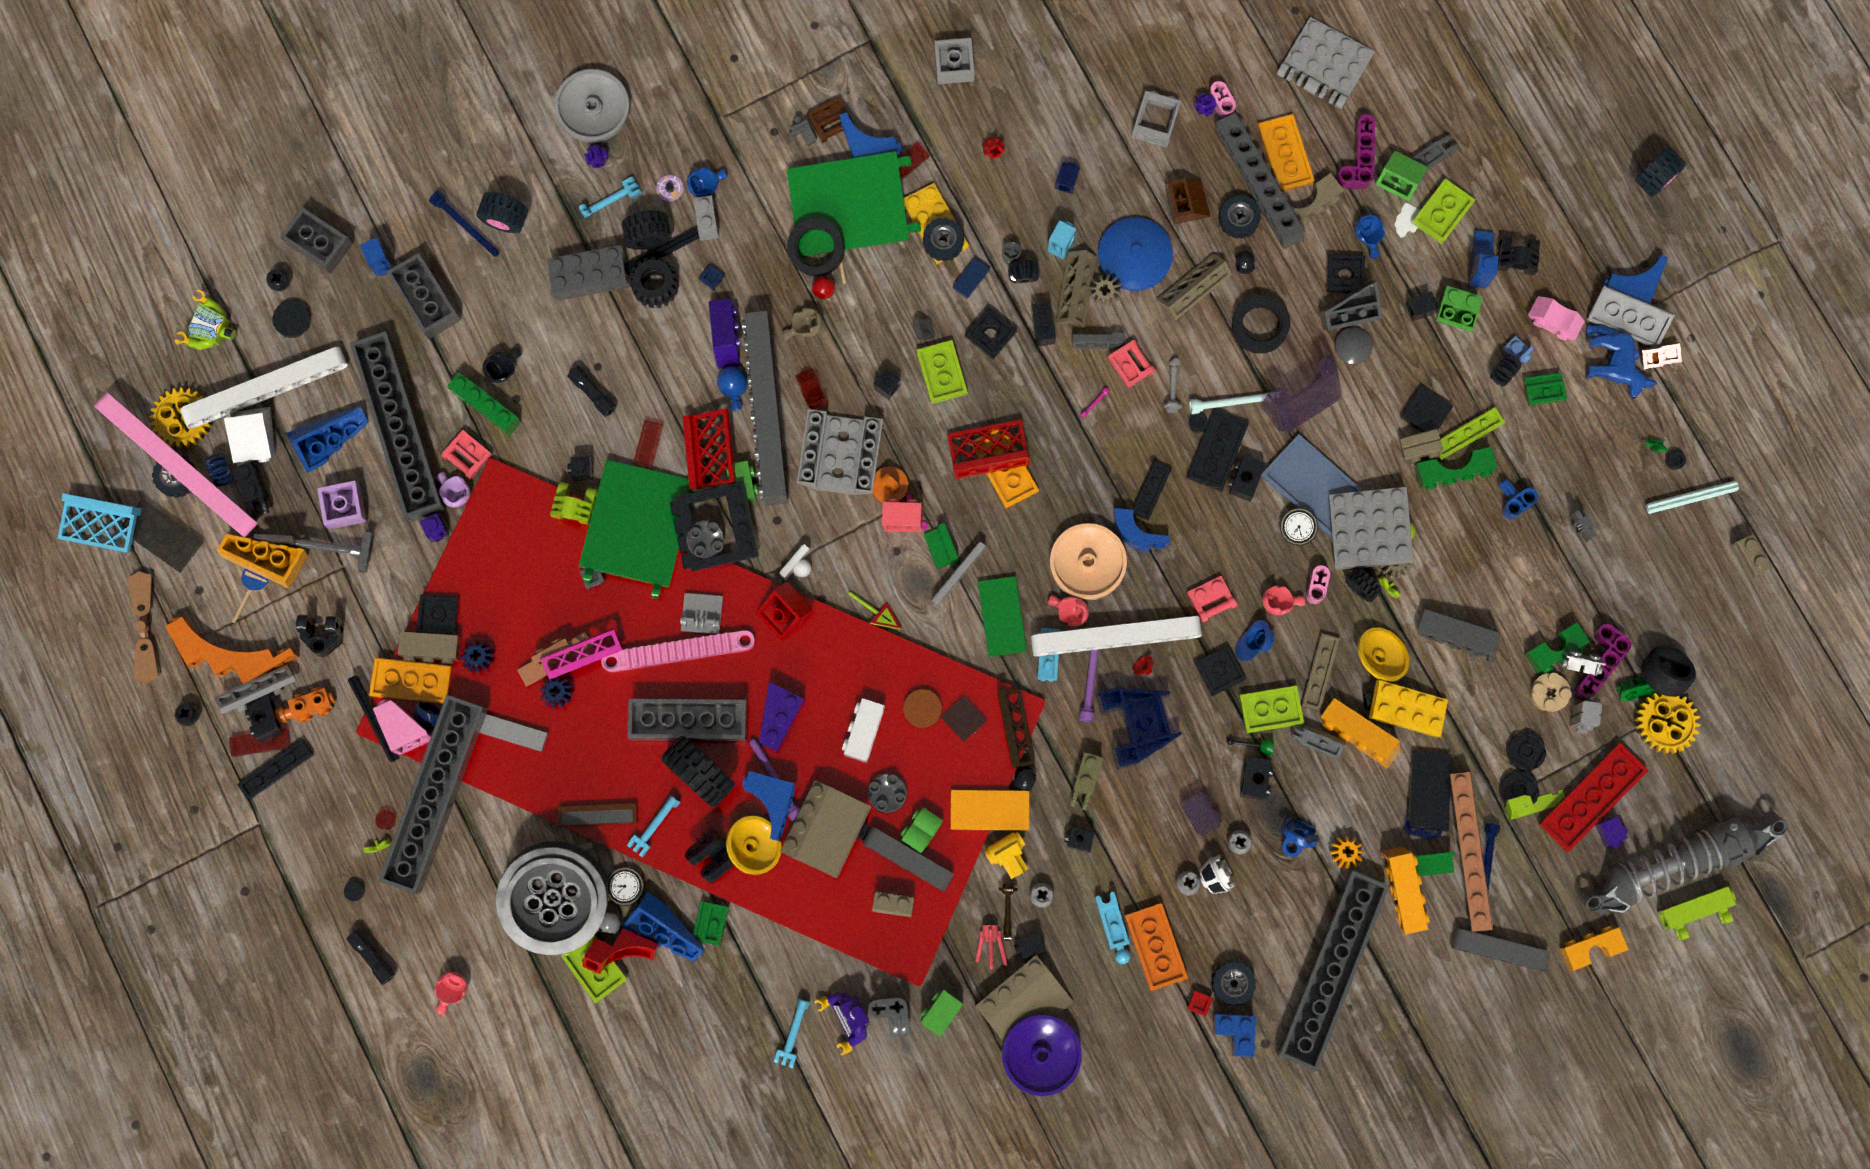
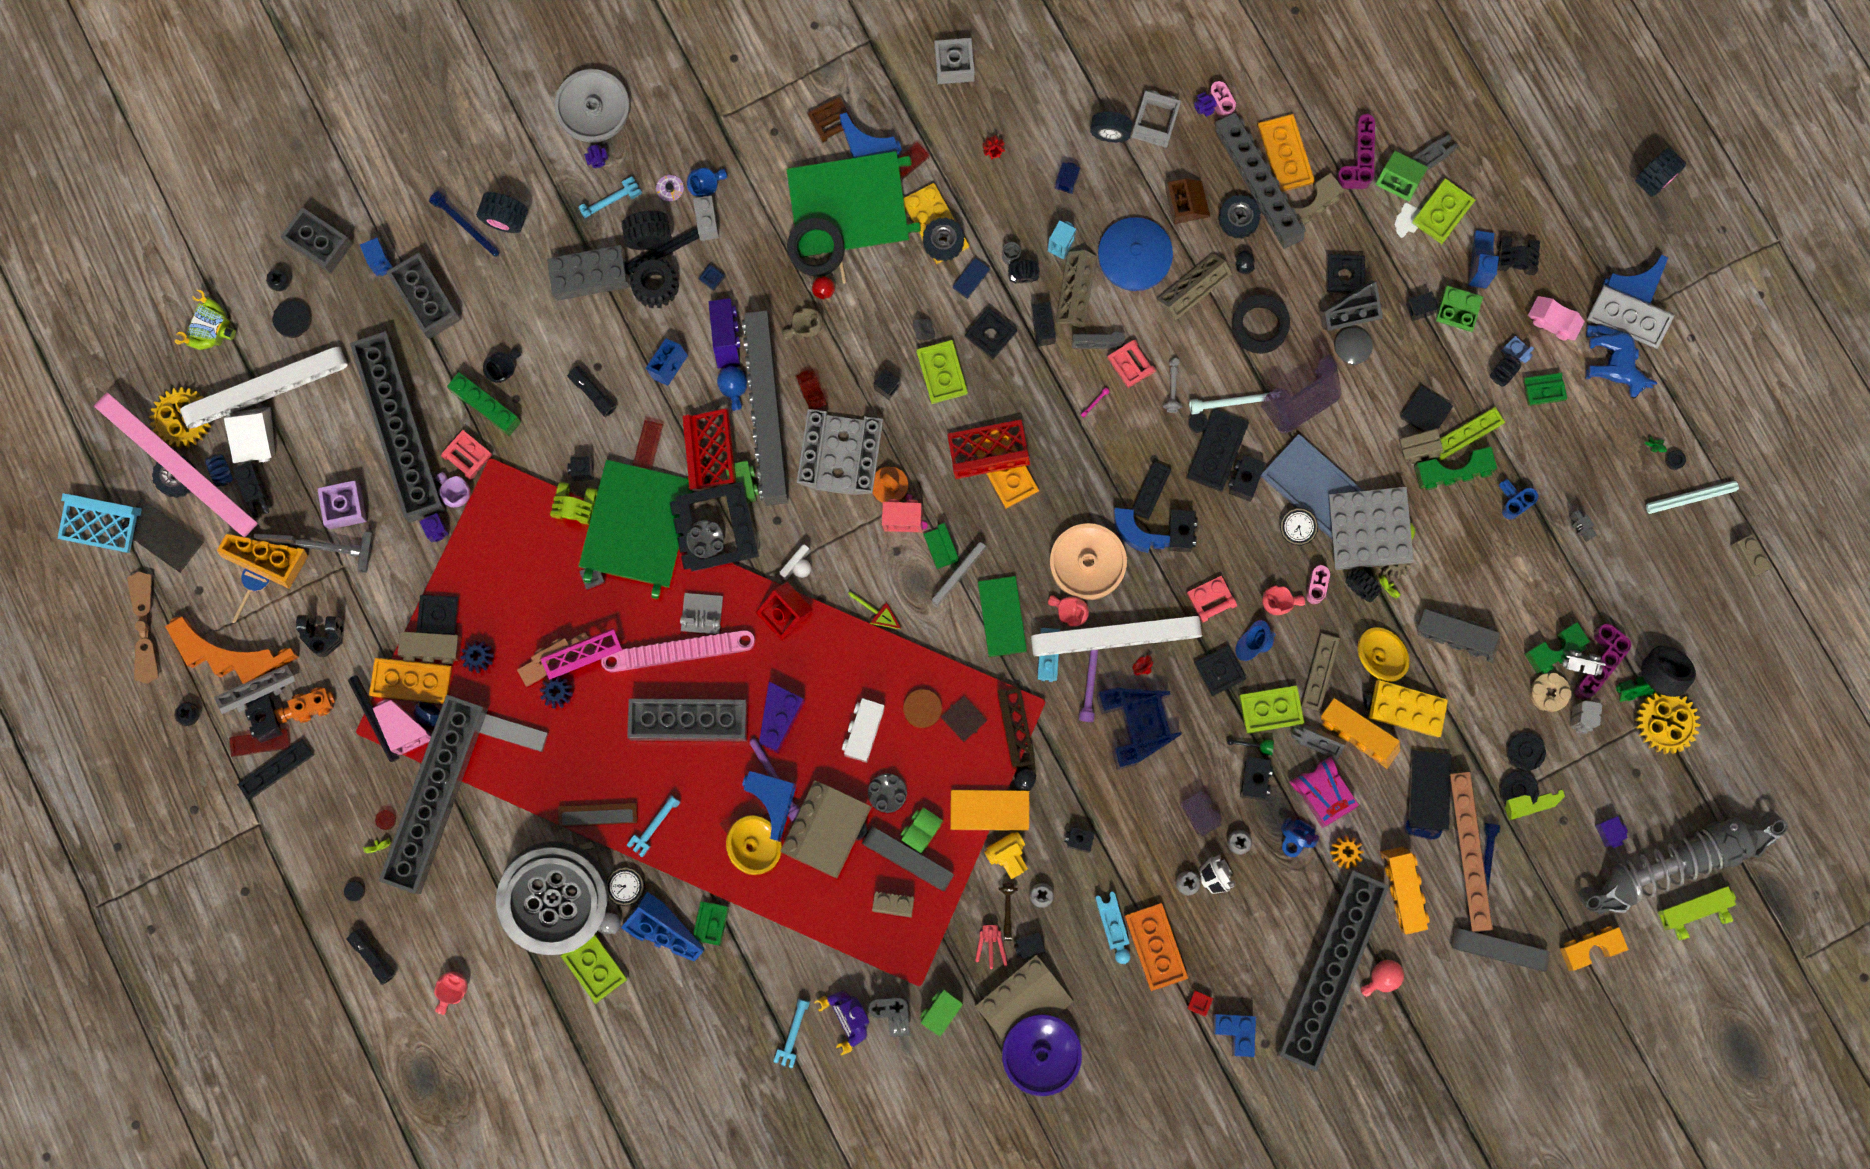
blue wedge [286,406,368,473] -> none
red arch [582,928,659,975] -> none
black tyre [661,736,735,808] -> none
black piece [684,827,734,883] -> none
dark grey piece [788,115,816,146] -> none
olive hinge [1070,752,1103,810] -> none
dark tan gear [1090,274,1122,306] -> none
black wheel [1211,961,1256,1006] -> none
light grey hinge [1276,17,1375,109] -> none
blue hair [1355,214,1385,259] -> none
green panel [1415,851,1455,877] -> none
red plate [1538,743,1649,853] -> none
slope [1642,342,1682,369] -> none
none -> blue brick [645,338,688,386]
none -> black wheel [1090,111,1133,143]
none -> black brick [1168,510,1198,552]
none -> dark pink piece [1289,756,1359,829]
none -> coral hair [1360,960,1404,997]

